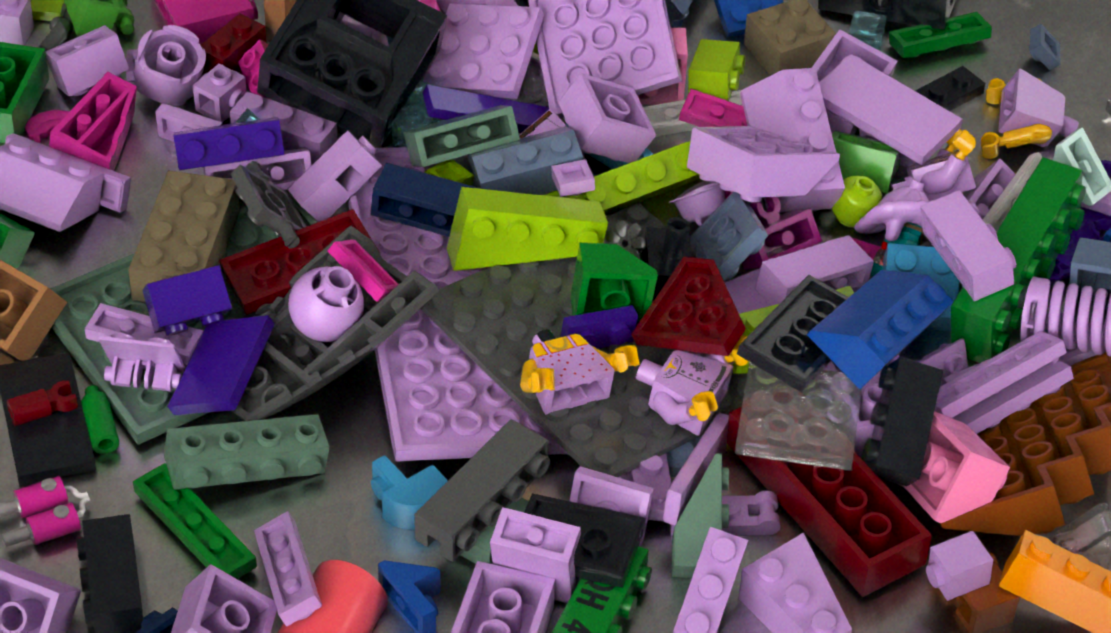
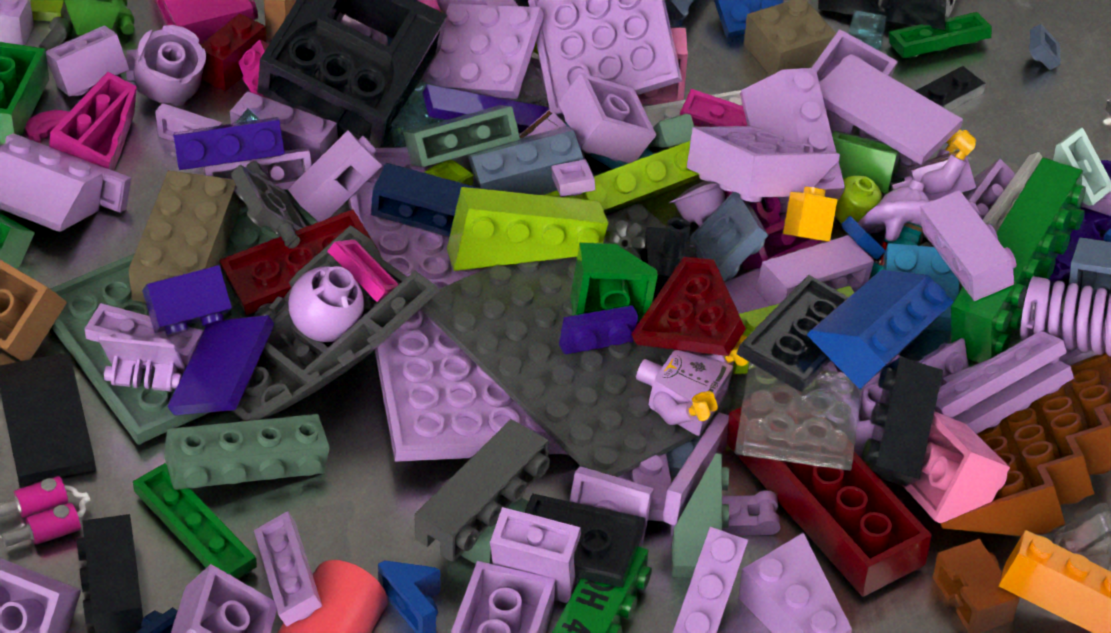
dark red bar [7,380,78,426] -> none
green cylinder [81,385,119,454] -> none
lavender brick [193,64,246,122] -> none
dark azure brick [370,455,448,530] -> none
lavender torso [520,329,640,415] -> none
lime brick [688,39,745,101] -> none
lavender brick [926,531,993,601] -> none
lavender torso [981,68,1079,159] -> none
none -> sand green slope [648,113,695,148]
none -> yellow brick [783,186,838,242]
none -> blue tile [841,216,885,259]

